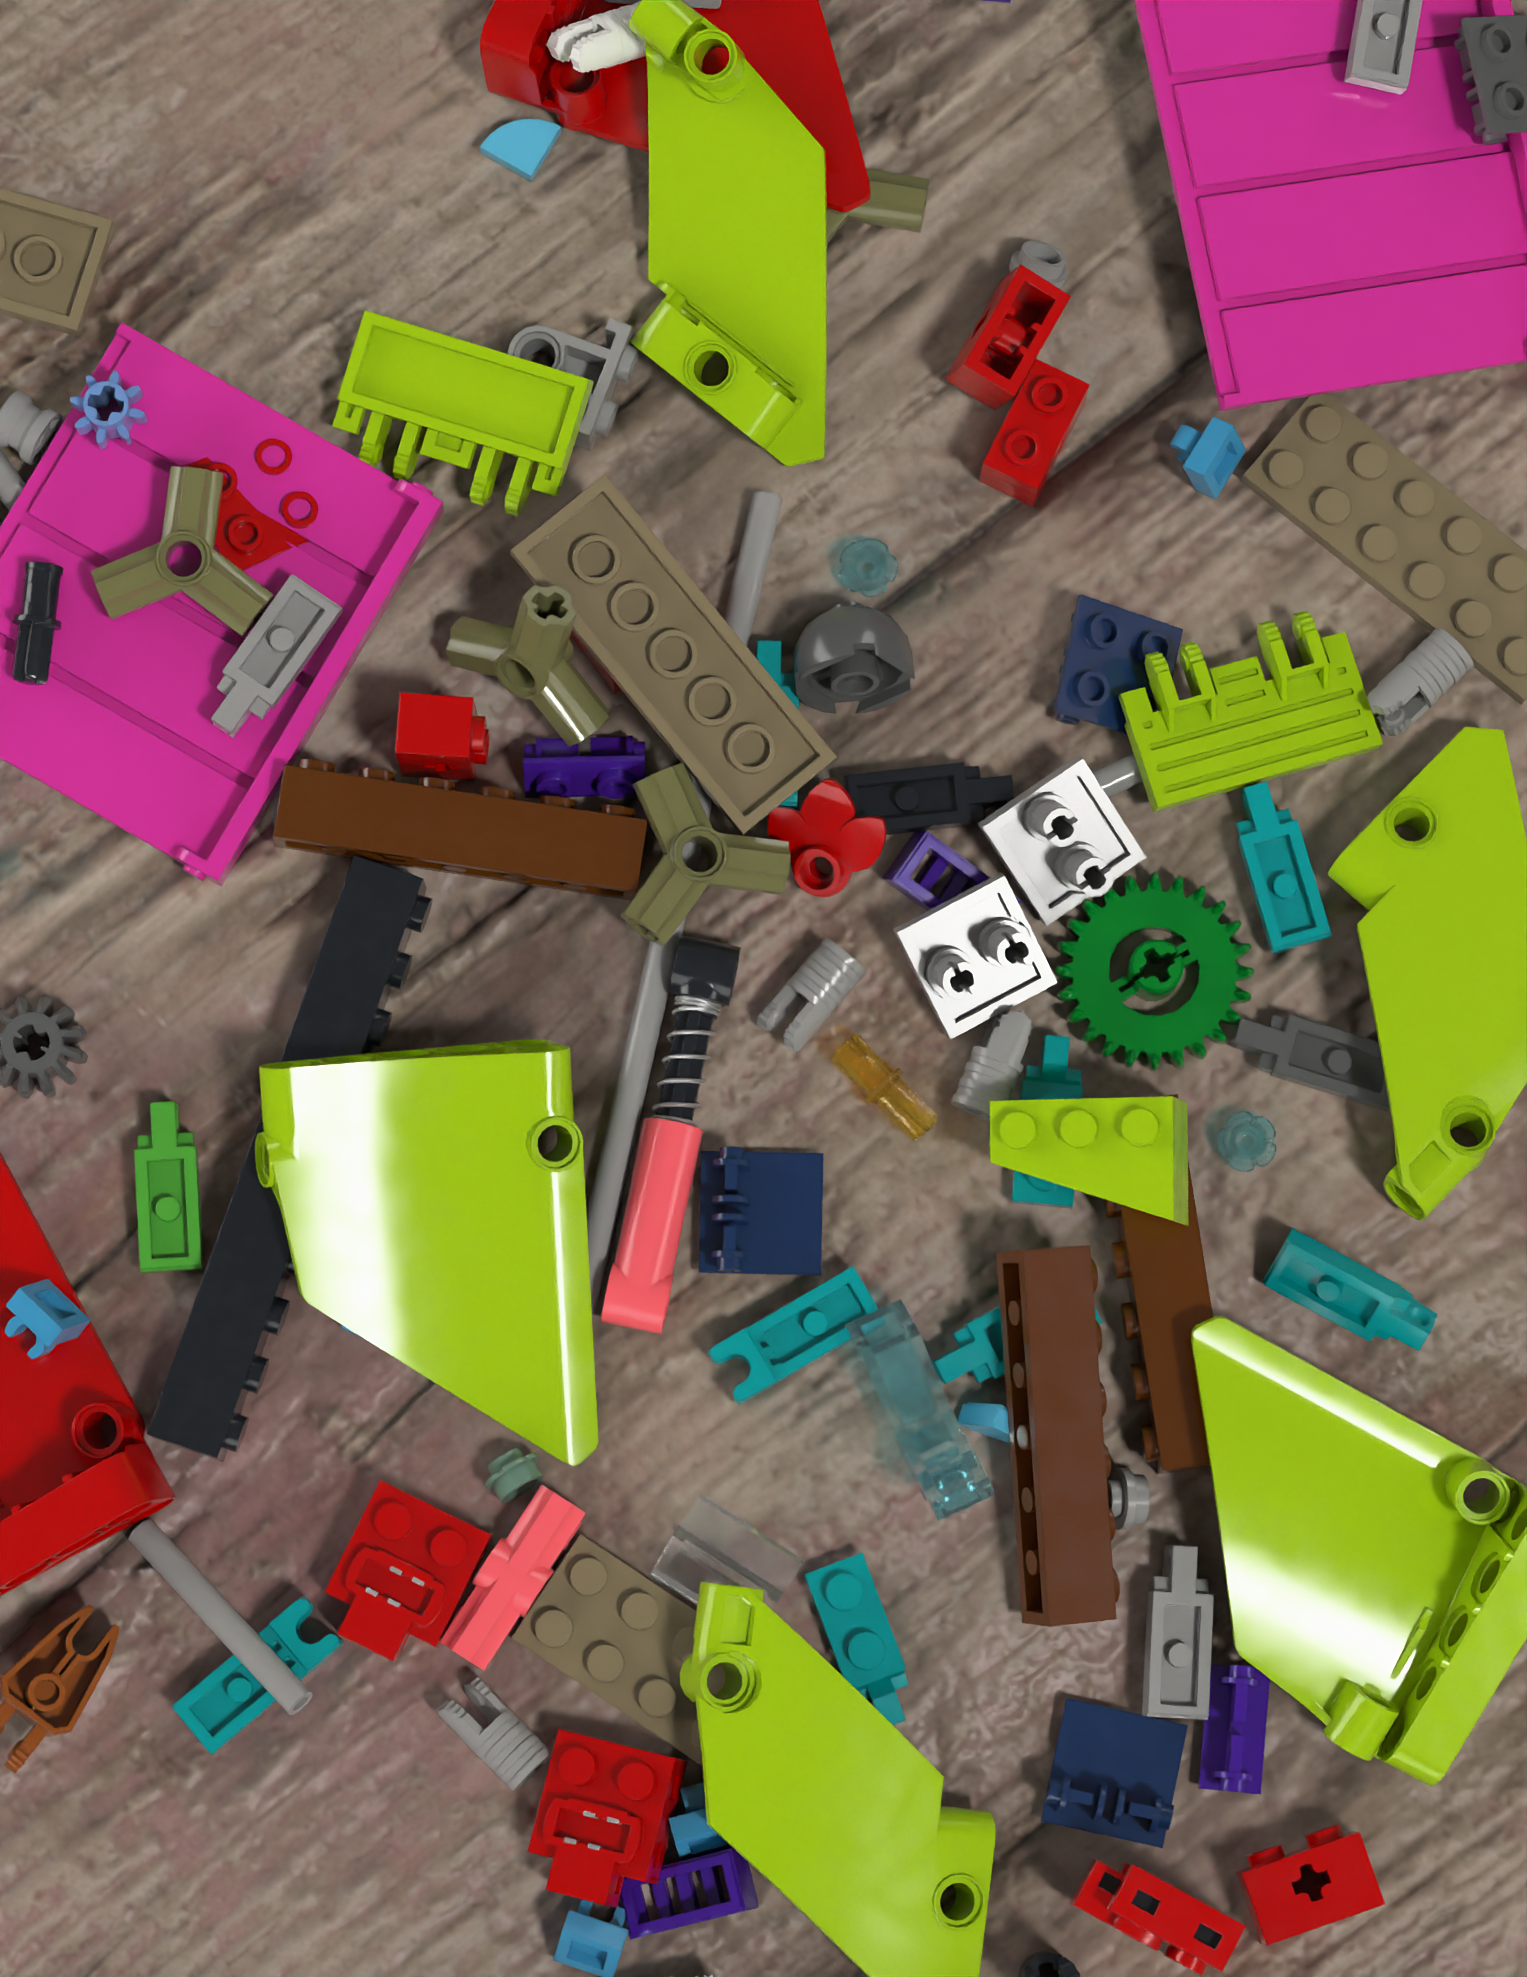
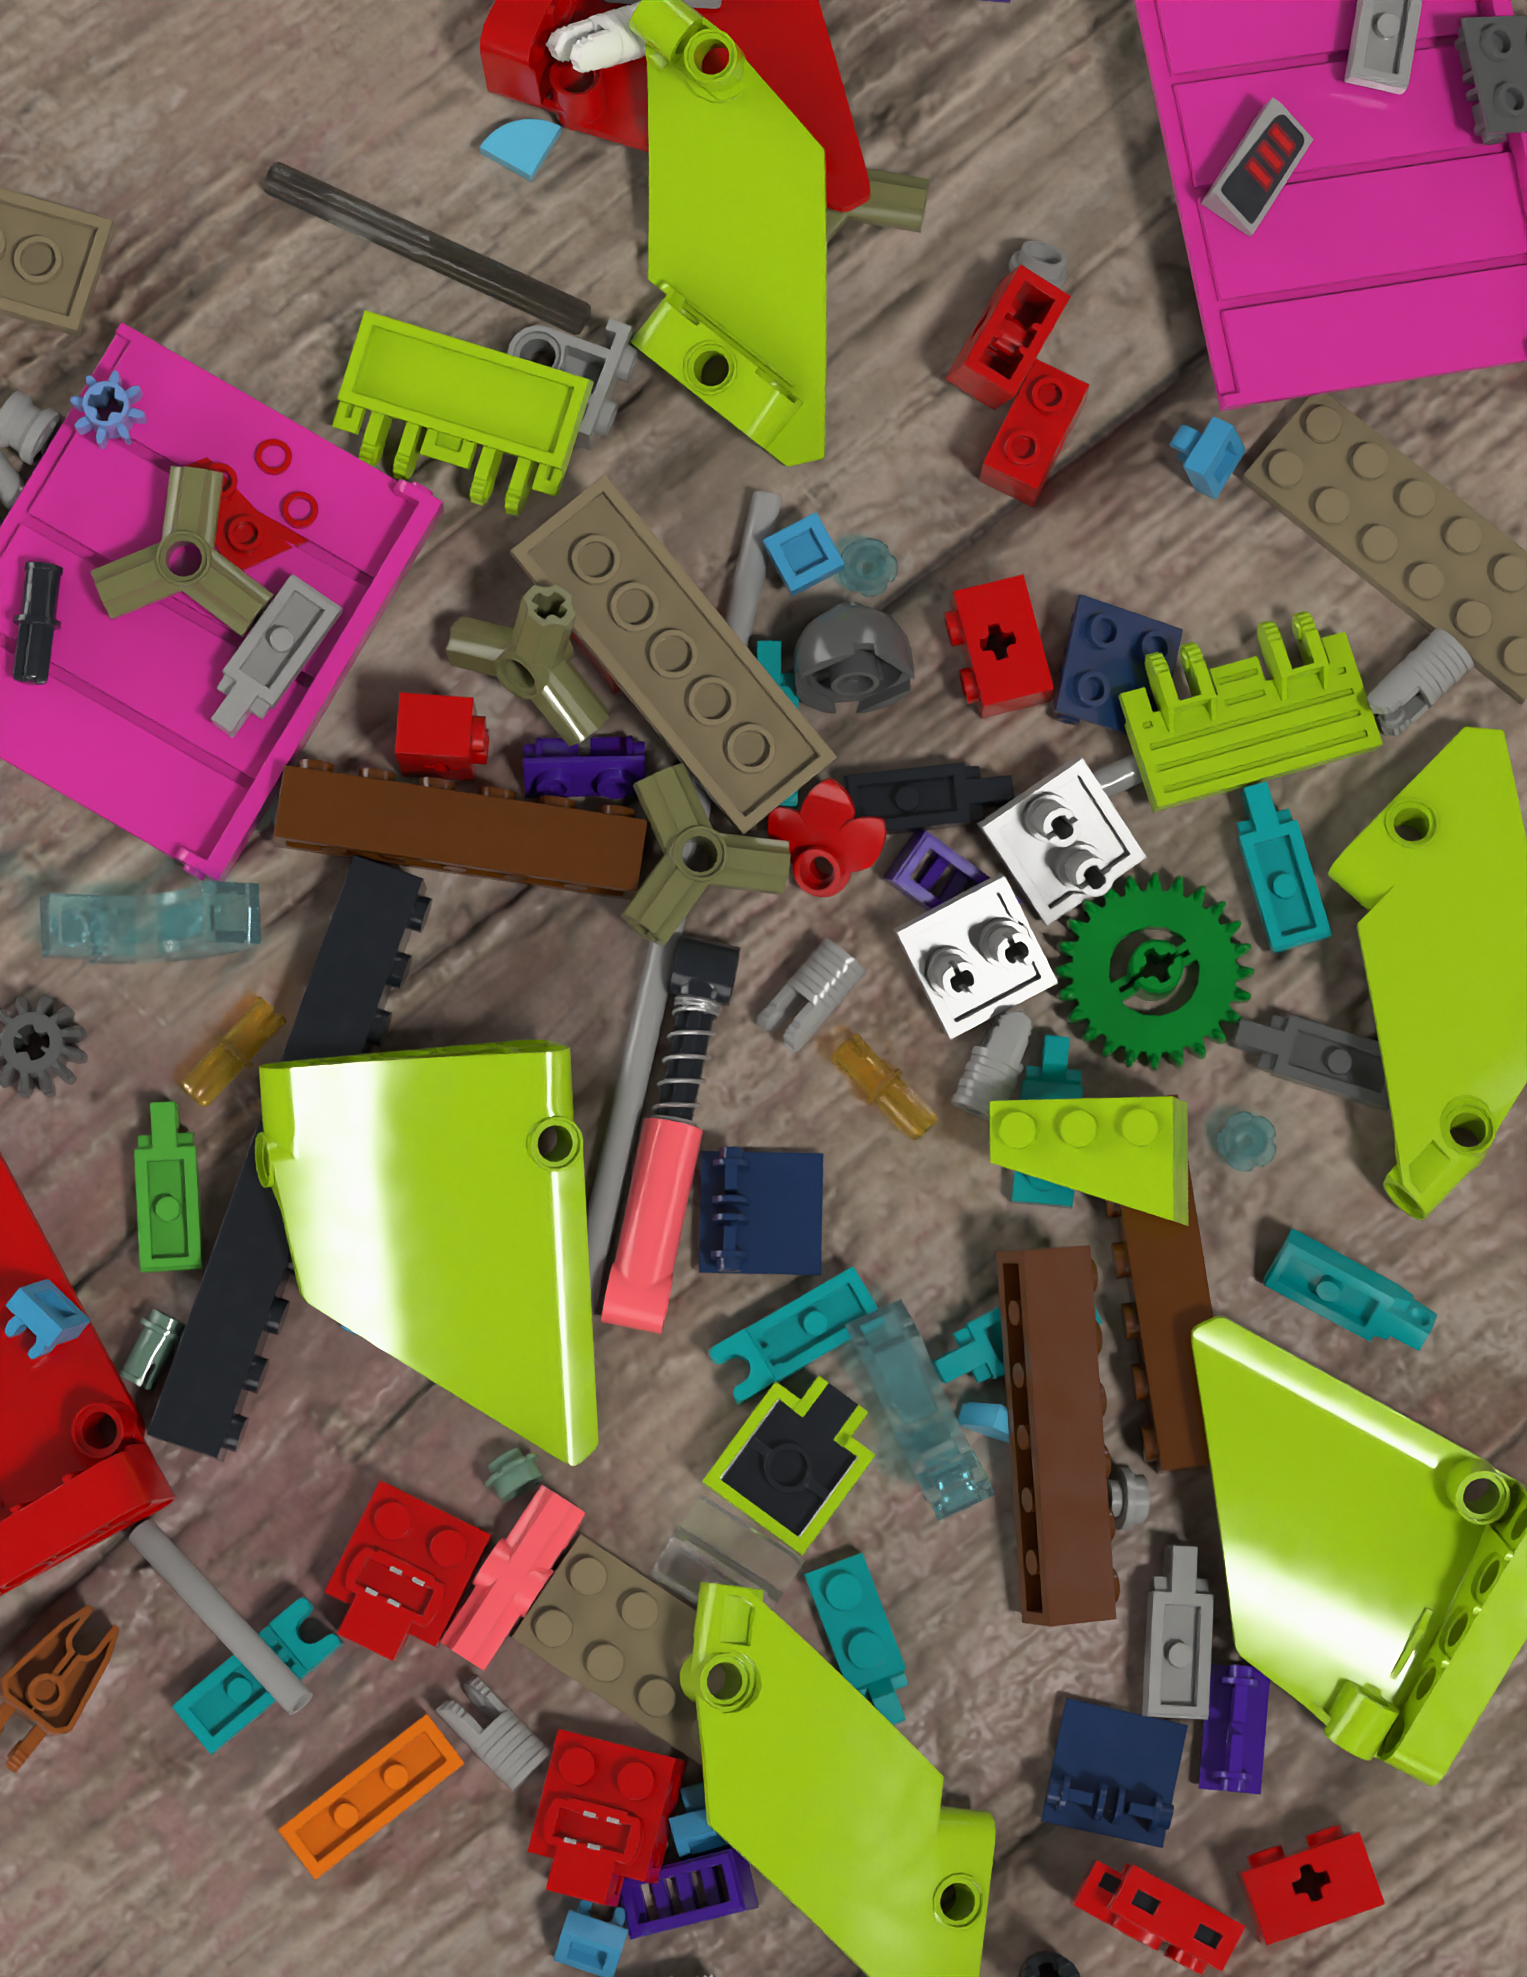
none -> clear light blue arch [40,881,261,964]
none -> sand green pin [118,1308,186,1391]
none -> clear yellow axle [181,996,287,1107]
none -> clear smoke axle [263,162,591,335]
none -> orange plate [278,1714,466,1880]
none -> black piece [702,1376,876,1557]
none -> dark azure tile [763,512,845,597]
none -> red brick [943,574,1054,719]
none -> slope [1201,97,1314,237]

